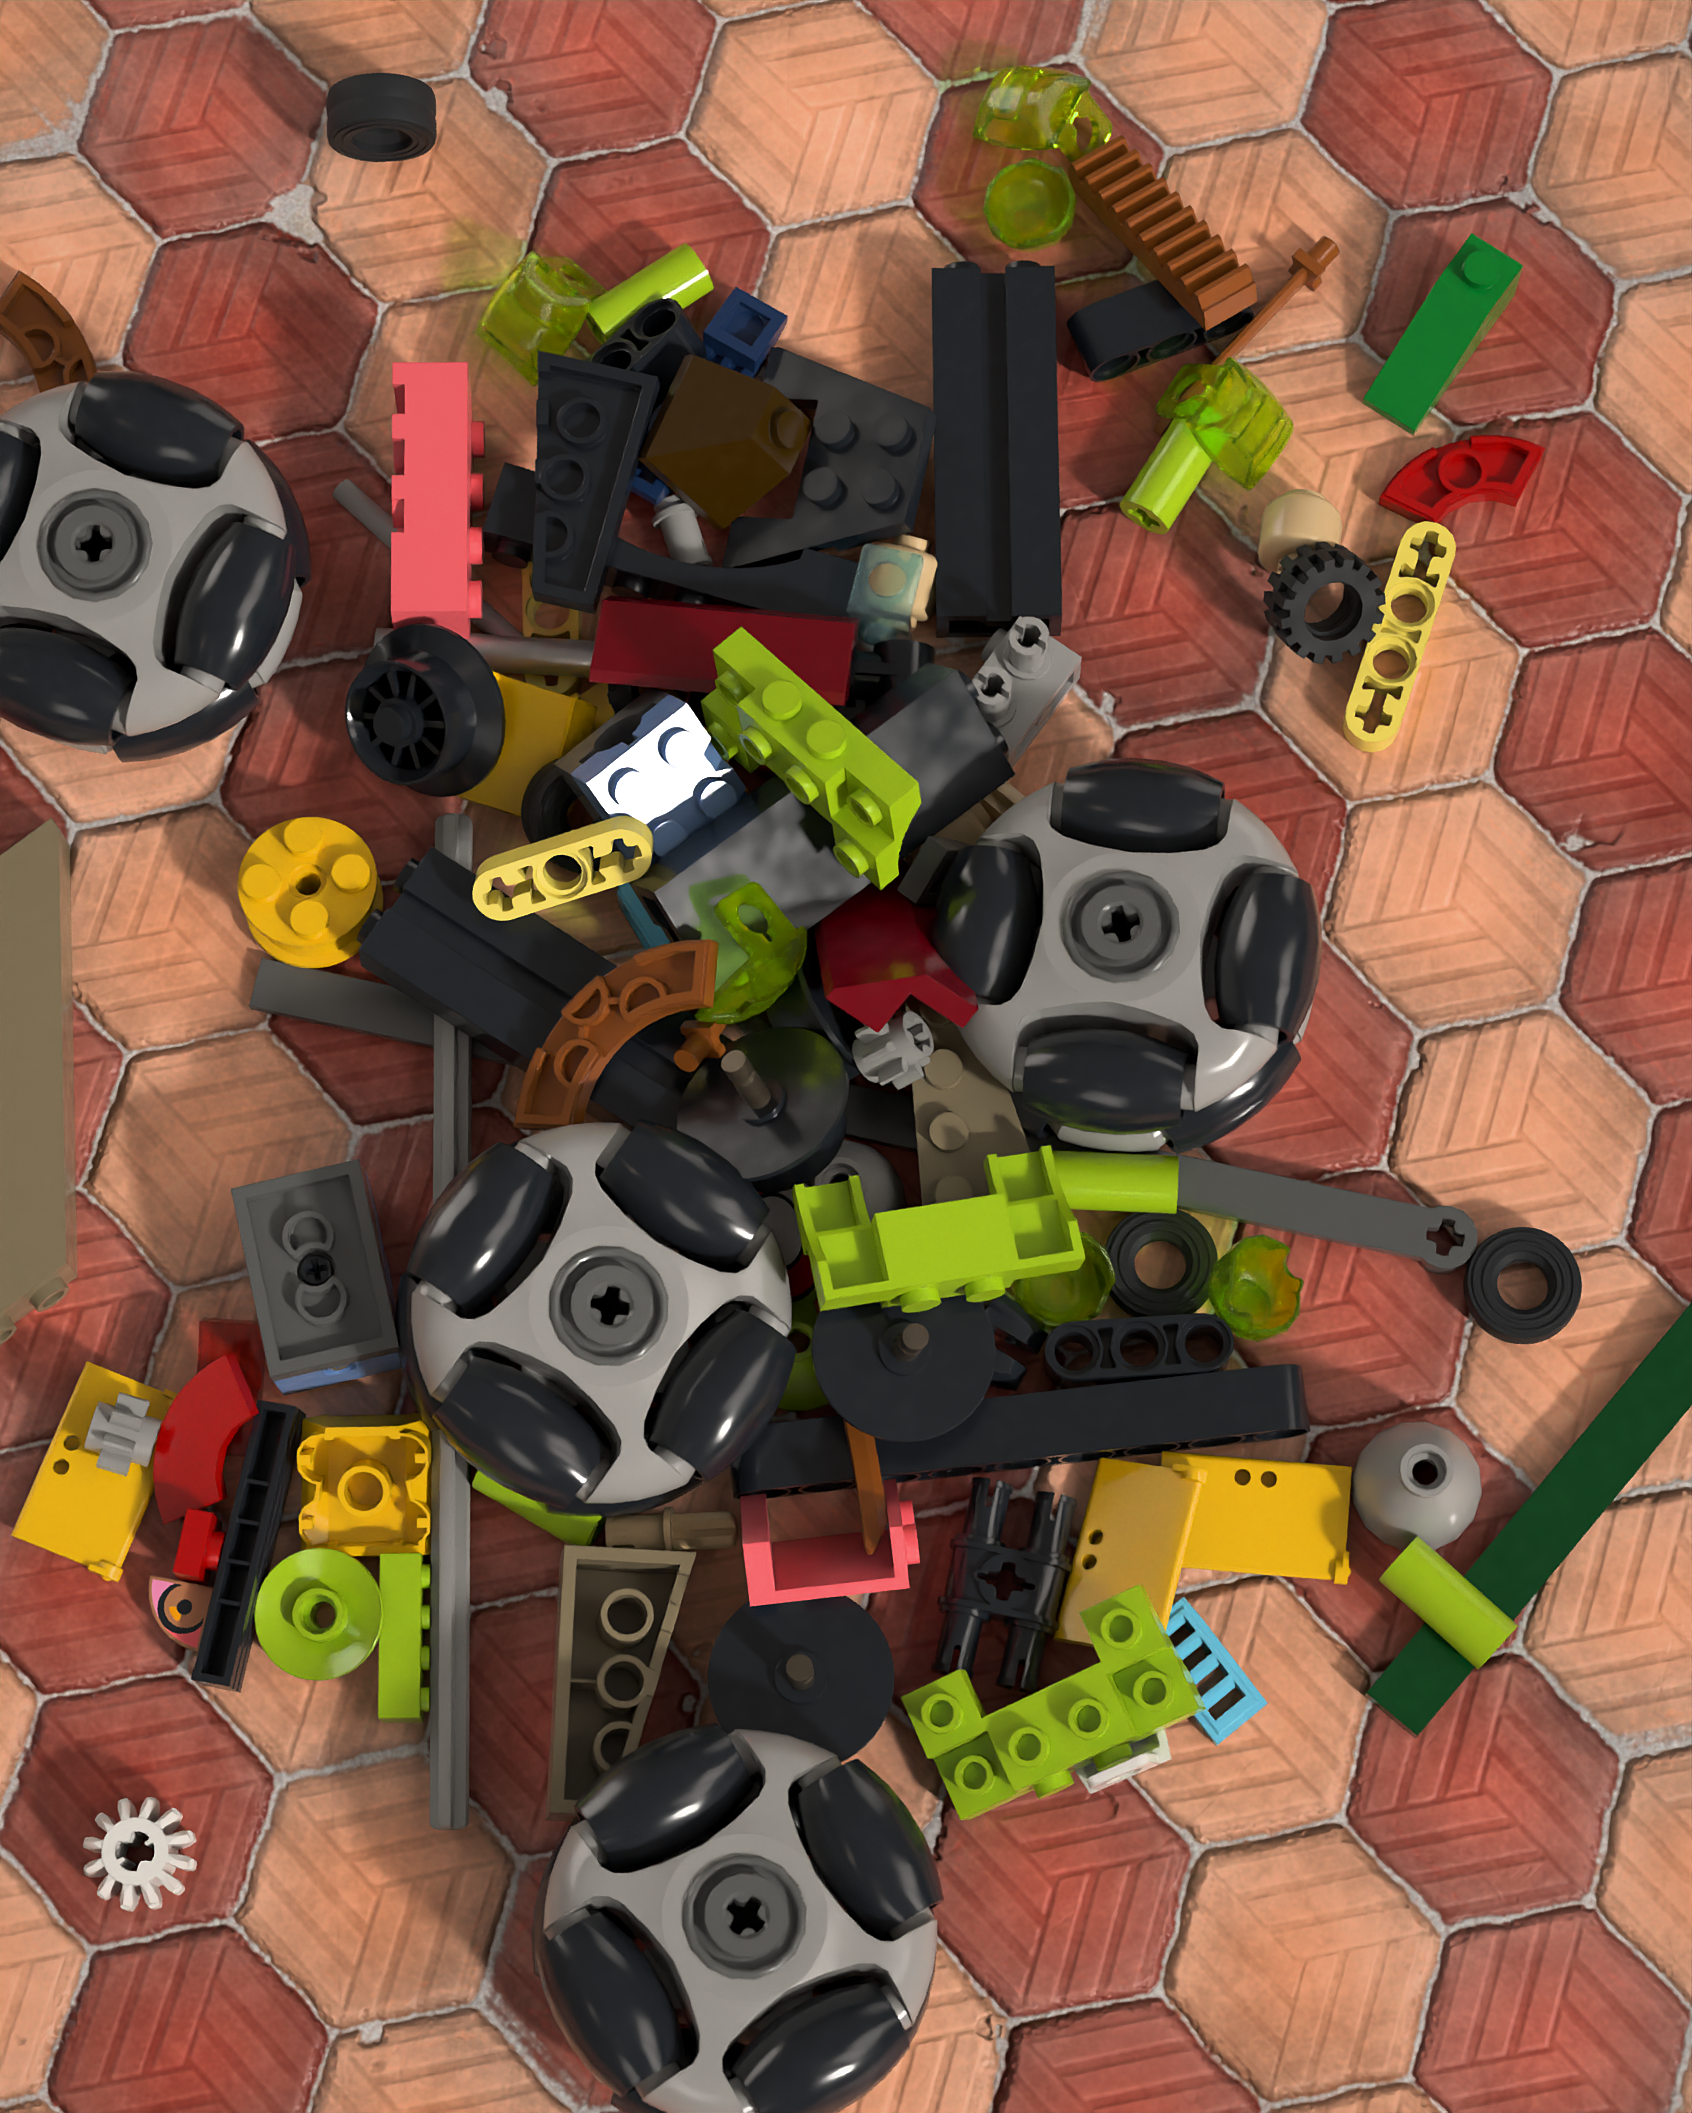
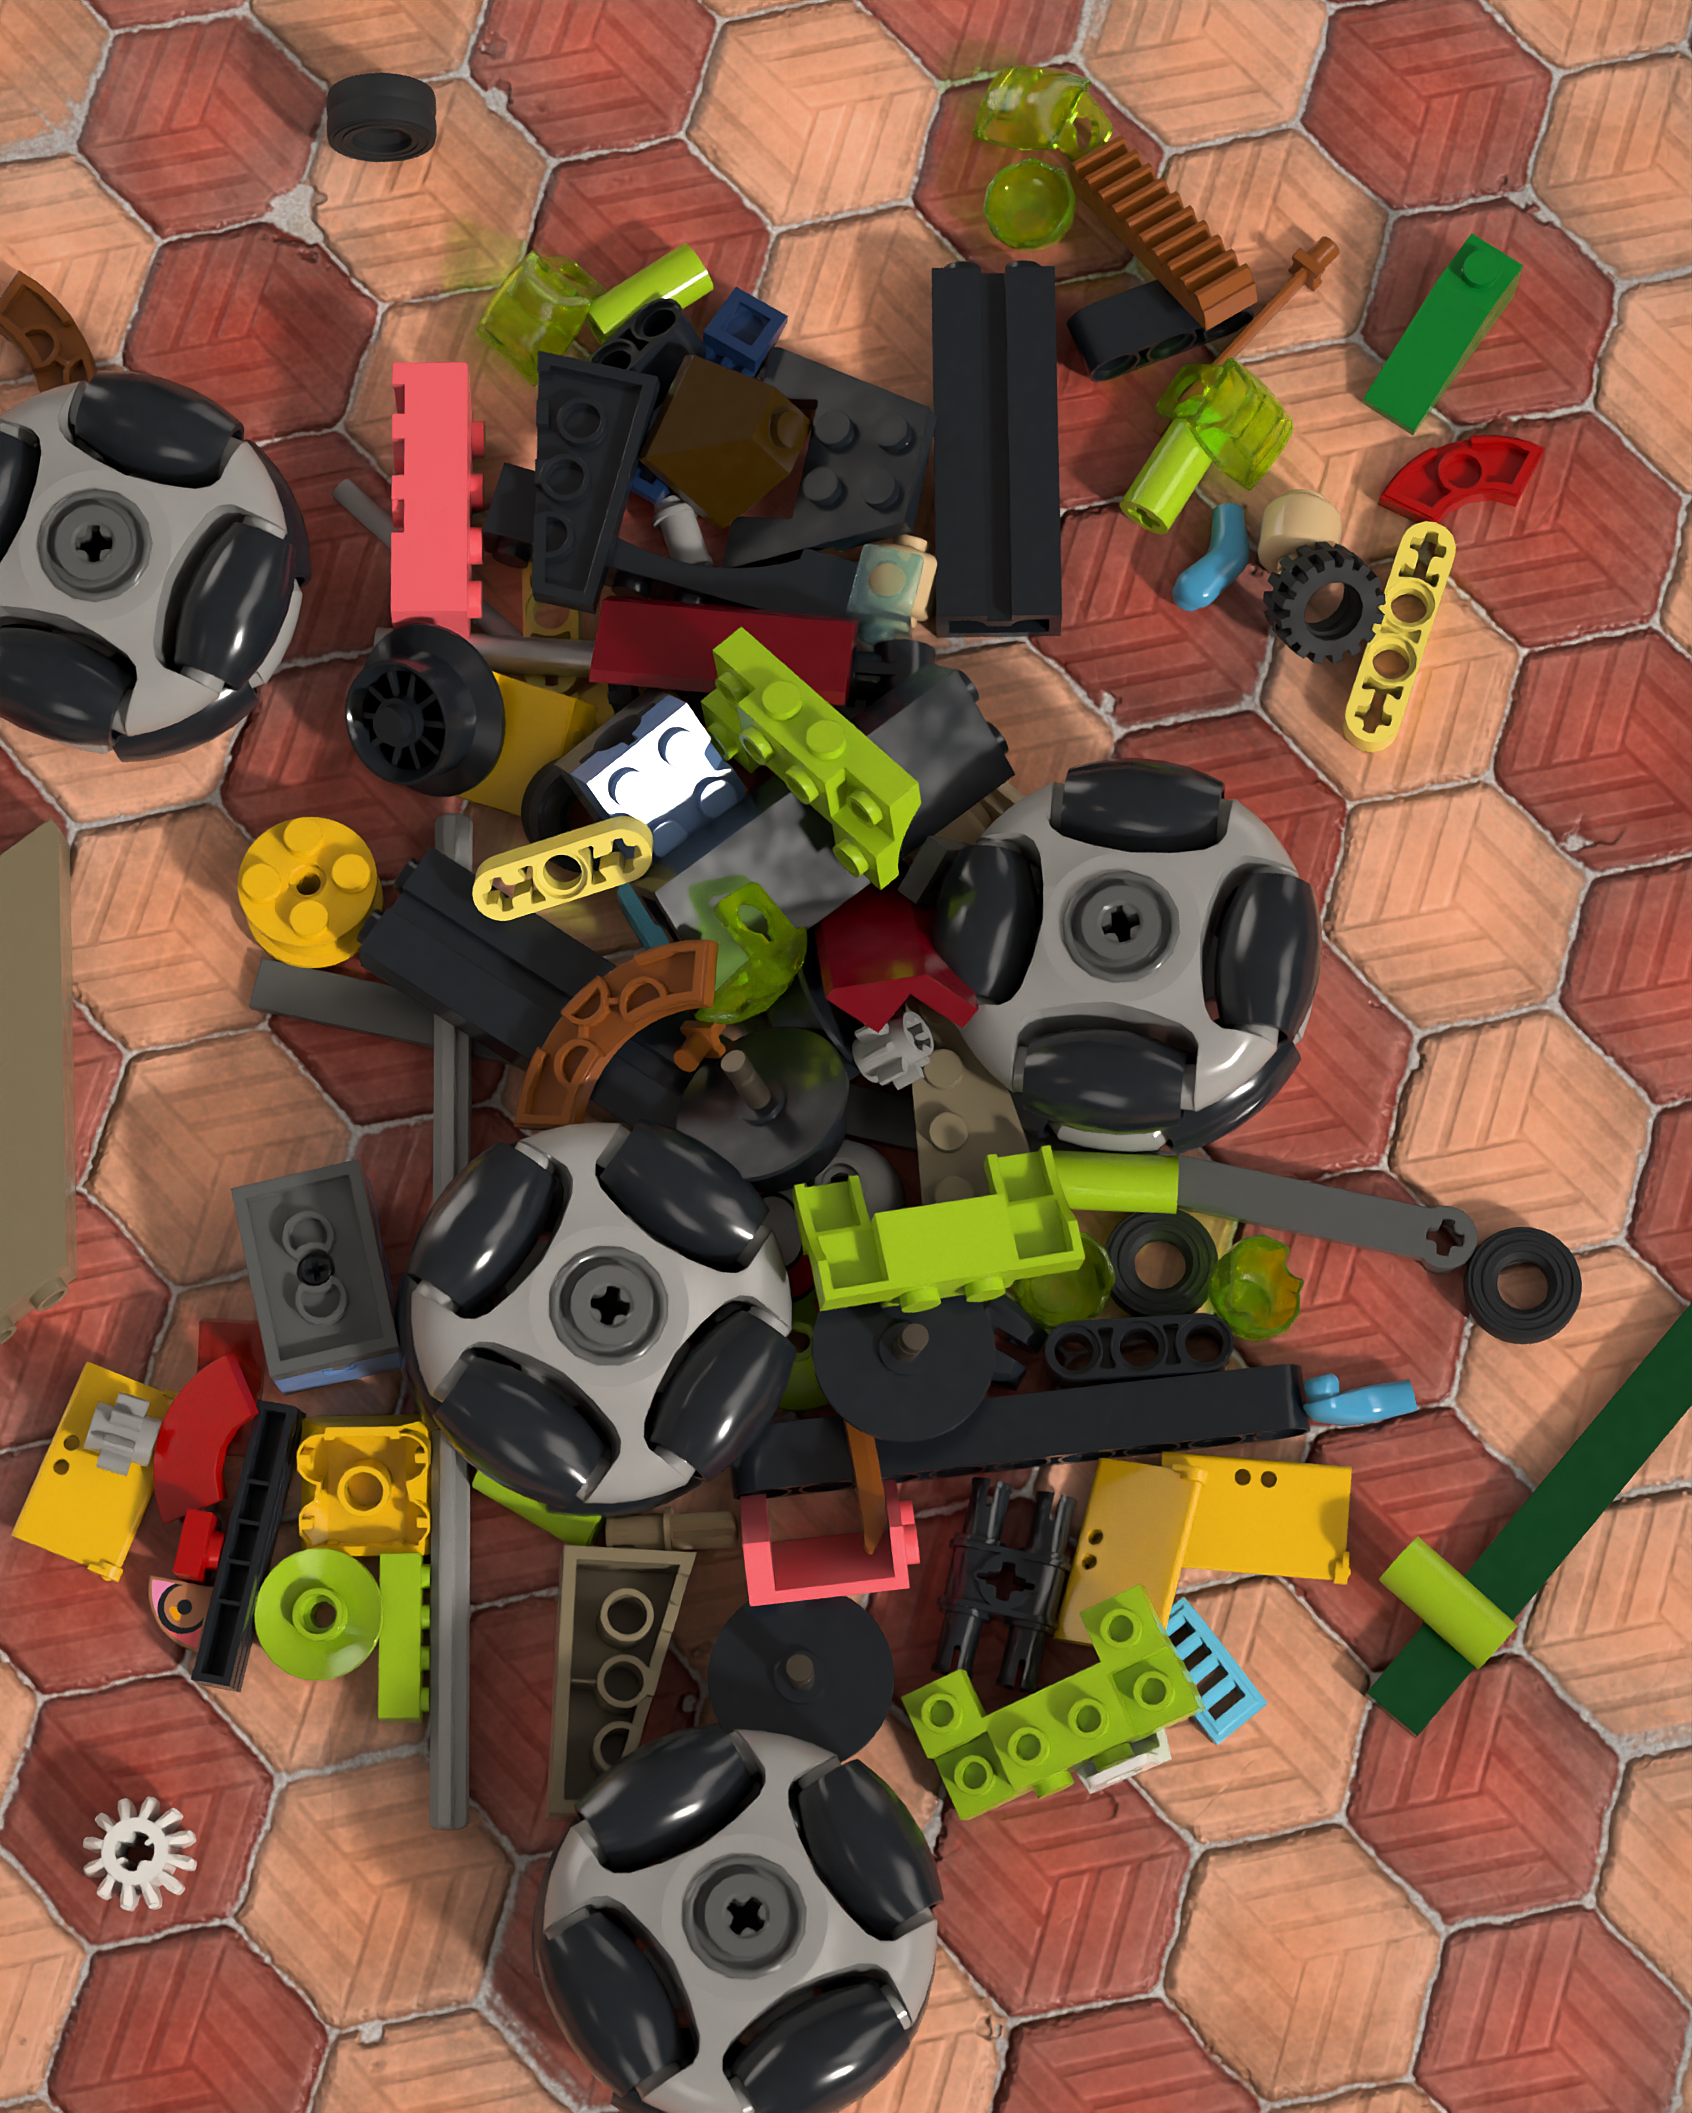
light grey brick [971,616,1082,768] -> none
light grey piece [1351,1421,1482,1552] -> none
none -> dark azure arm [1172,503,1249,612]
none -> dark azure arm [1303,1373,1417,1426]

